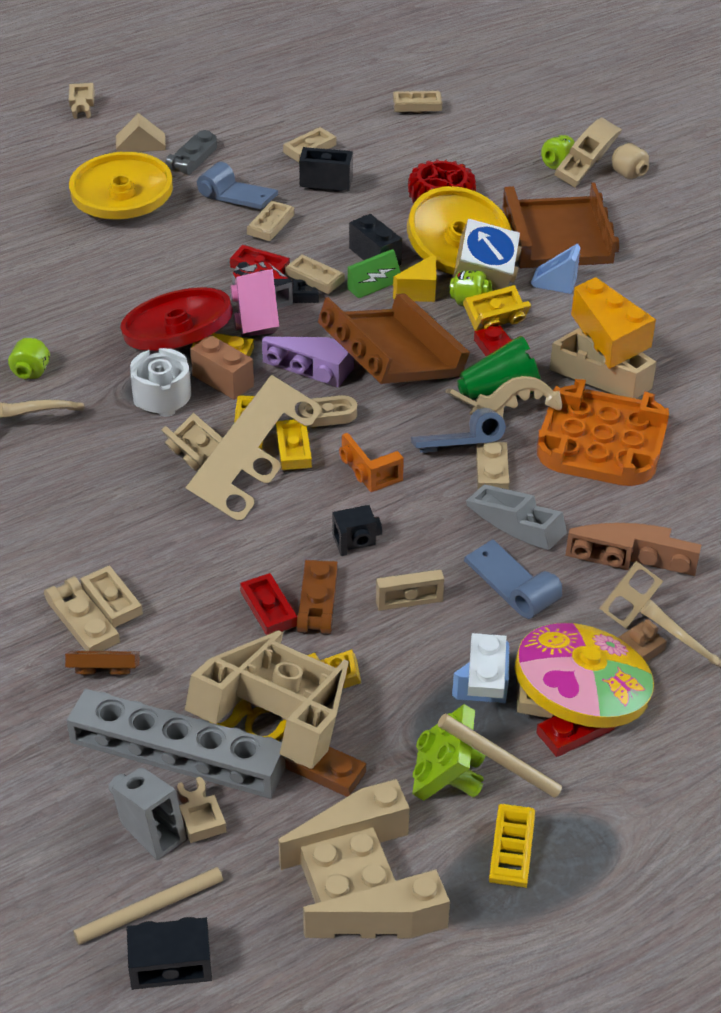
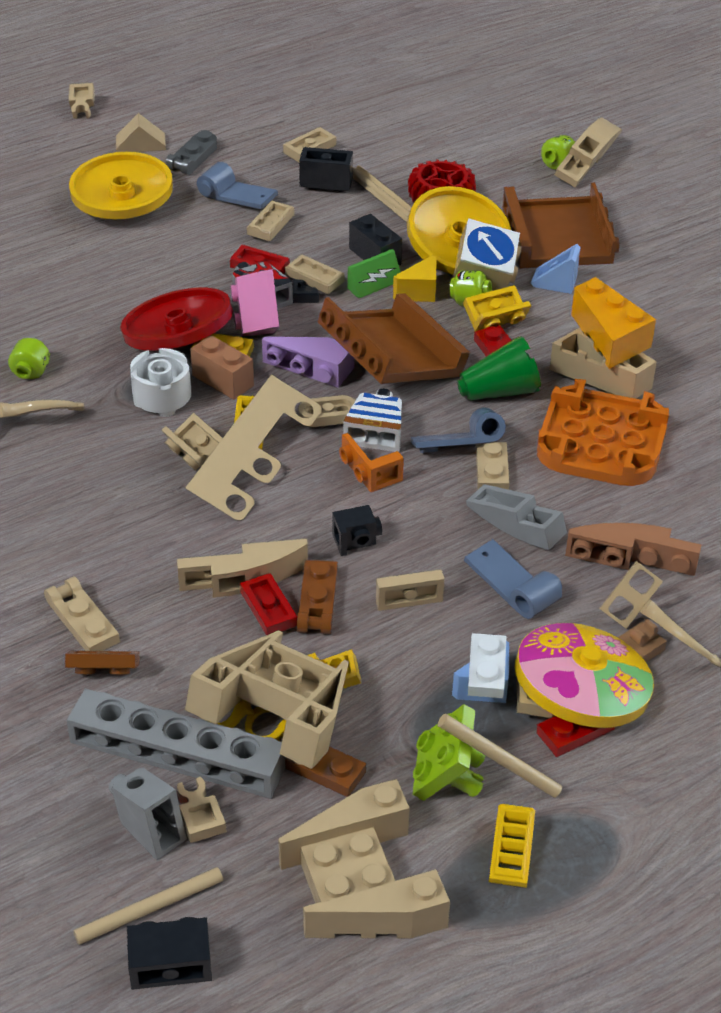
tan plate [80,565,143,628] -> none
yellow plate [276,419,312,470] -> none
tan plate [393,91,442,113] -> none
tan piece [445,376,562,418] -> none
tan head [612,143,649,179] -> none
none -> tan slope [177,539,308,598]
none -> torso [343,388,402,452]
none -> tan axle [353,165,412,222]

